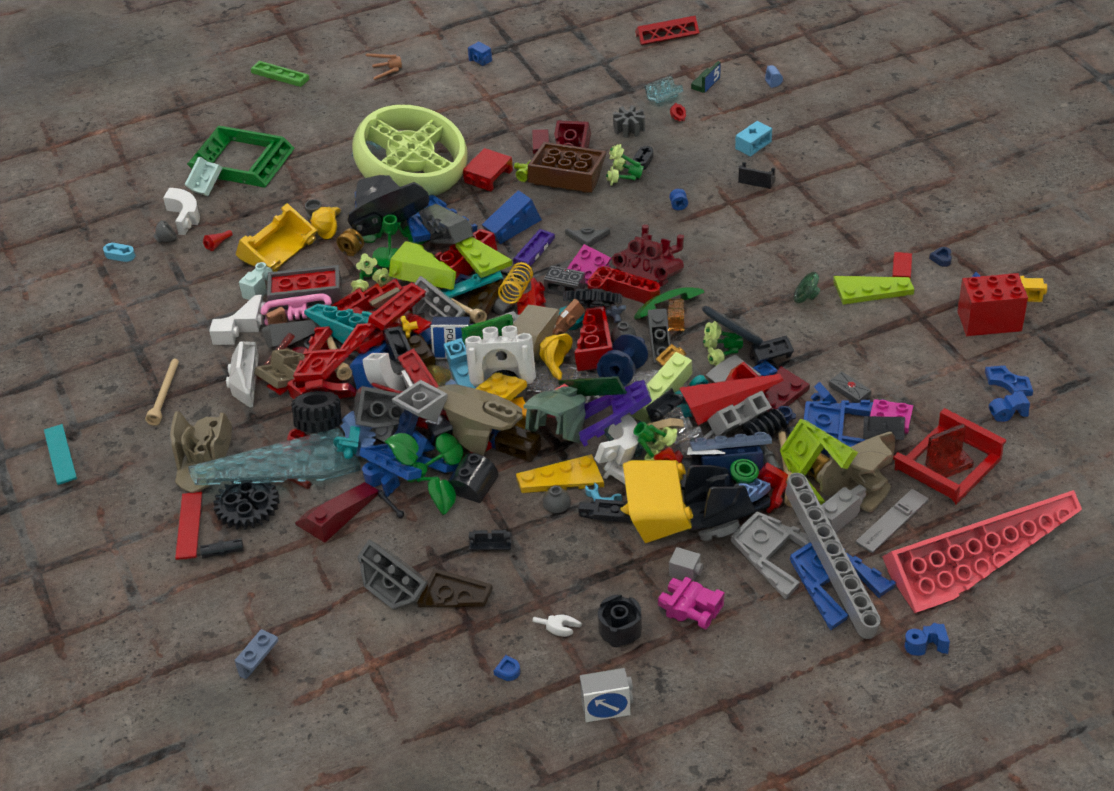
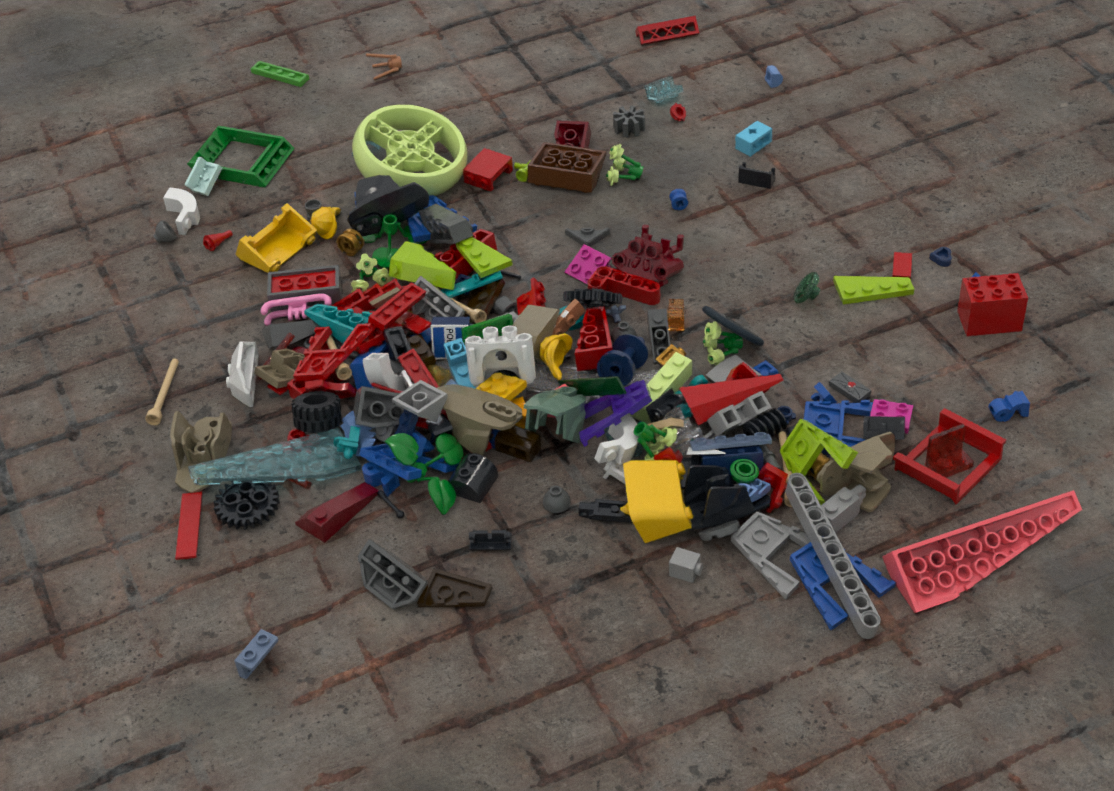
teal piece [44,424,77,485] -> none
medium azure beam [103,243,135,262] -> none
black pin [200,538,244,559] -> none
white arch [209,295,266,345] -> none
light aqua brick [239,262,273,300] -> none
nougat tile [266,307,288,325] -> none
yellow plant [400,316,418,339] -> none
blue brick [468,42,492,66] -> none
blue wedge [482,190,542,244] -> none
blue tile [494,655,520,681] -> none
yellow piece [498,262,533,304] -> none
dark purple plate [513,229,555,269] -> none
yellow wing [516,454,604,493] -> none
dark red tile [532,129,549,154] -> none
white hand [533,615,582,637] -> none
brick [544,266,586,296] -> none
piece [580,668,633,722] -> none
medium azure arm [585,483,622,501] -> none
black brick [598,594,642,648] -> none
black beam [633,146,653,170] -> none
green slope [634,287,705,320] -> none
dark pink hips [658,577,725,630] -> none
panel [691,61,721,93] -> none
black hinge [749,335,794,366] -> none
dark red wing [764,366,810,411] -> none
light grey piece [856,489,929,554] -> none
blue leg [905,623,950,656] -> none
blue tile [985,366,1033,396] -> none
yellow brick [1020,276,1047,302] -> none

